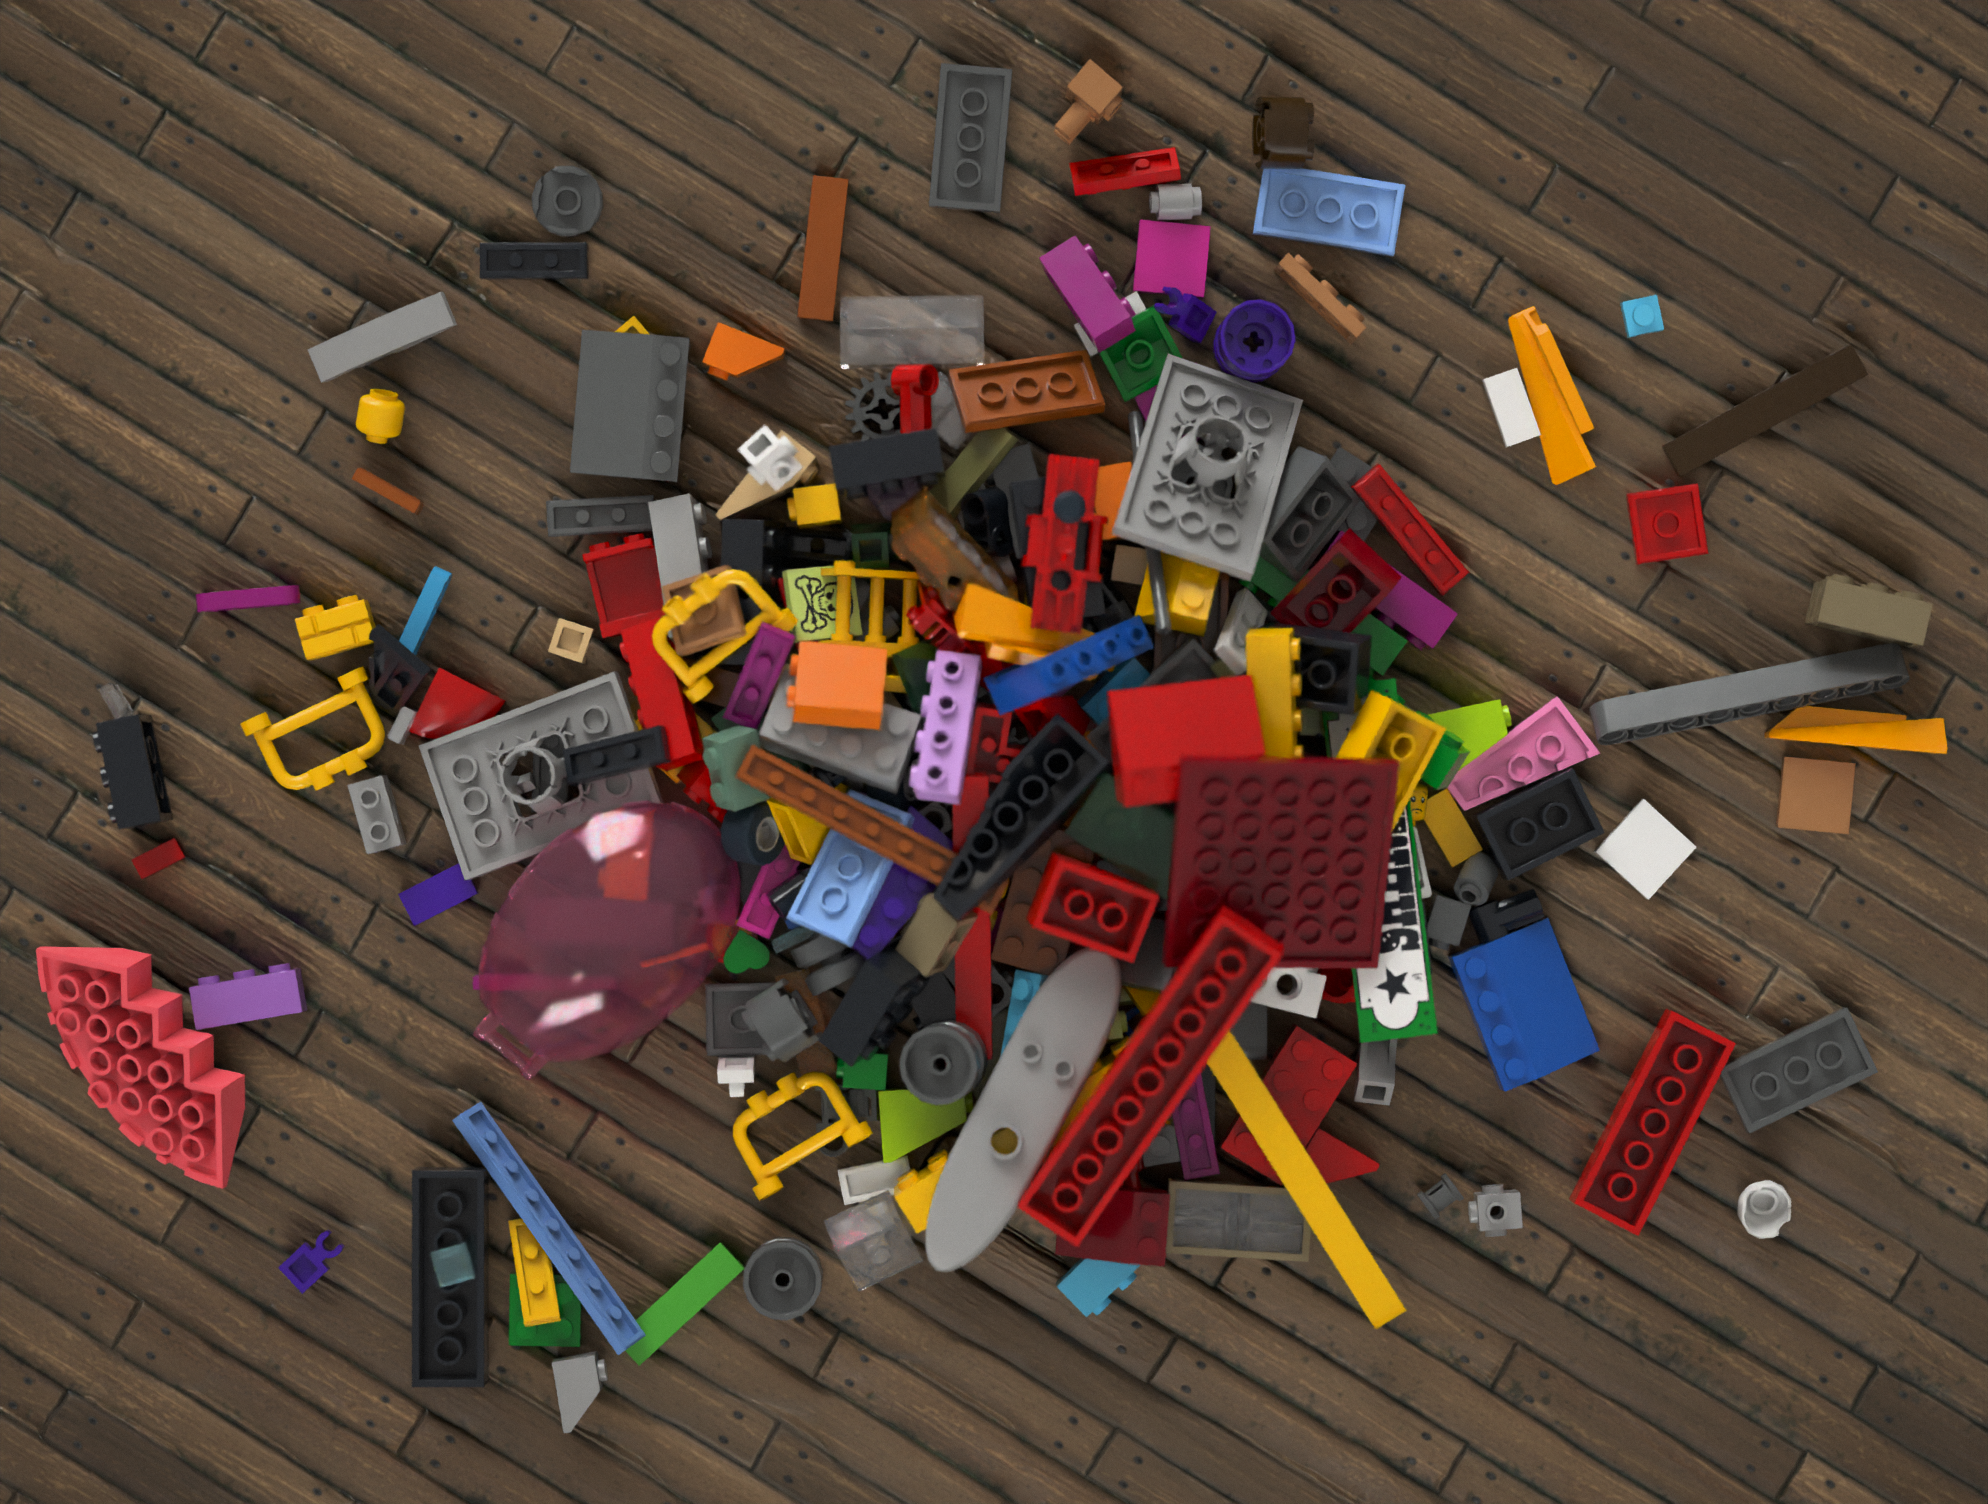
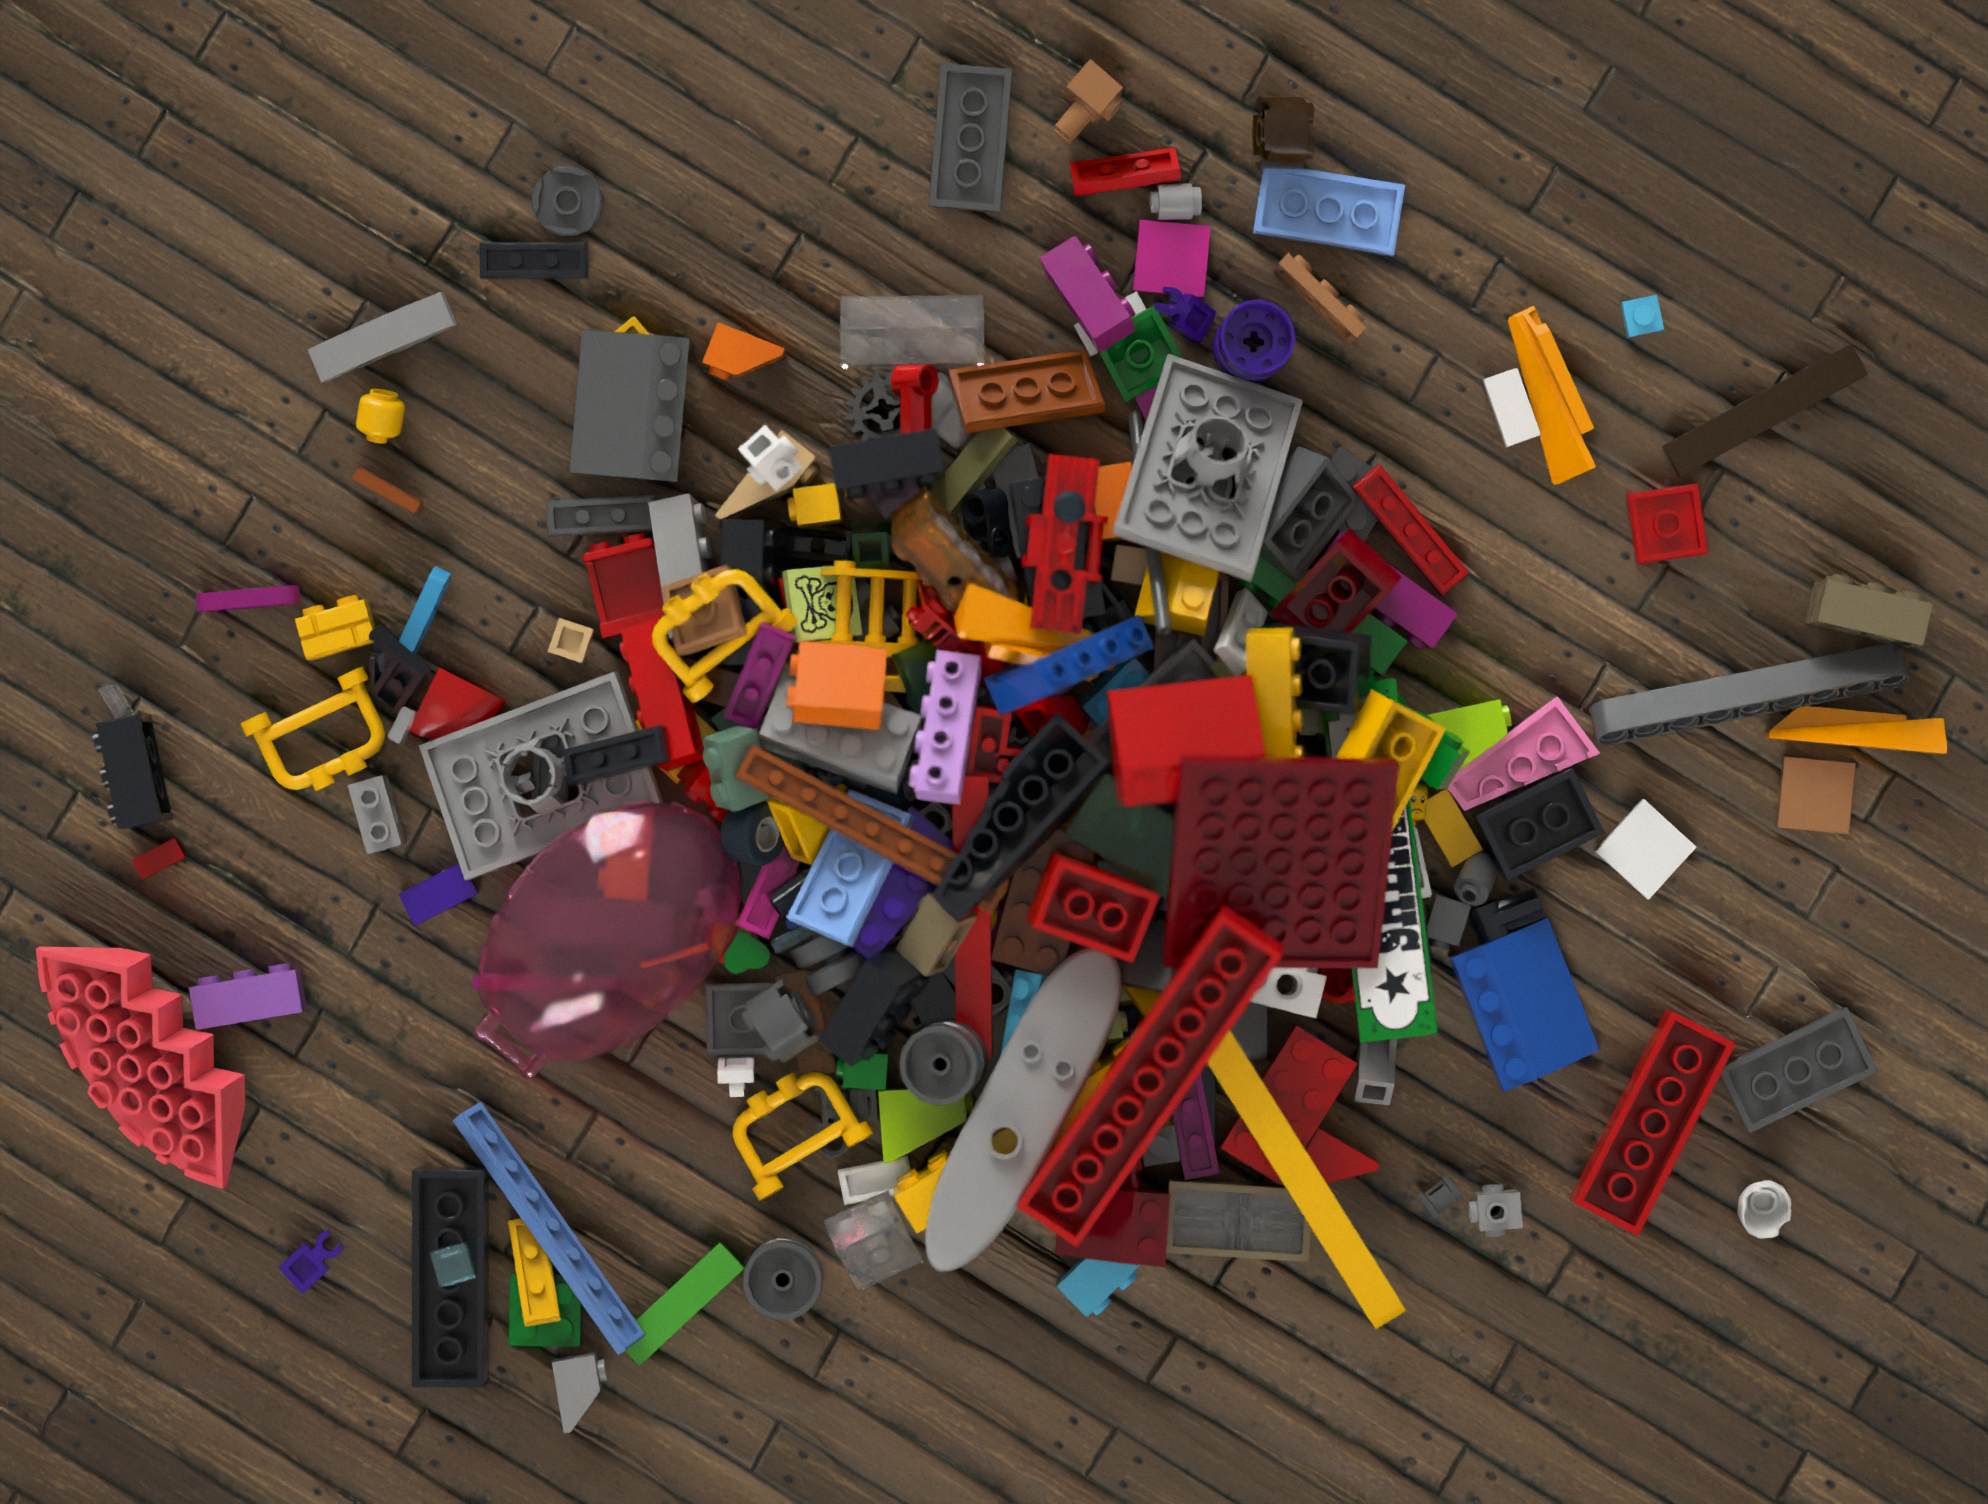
dark orange tile [797,175,849,322] -> none

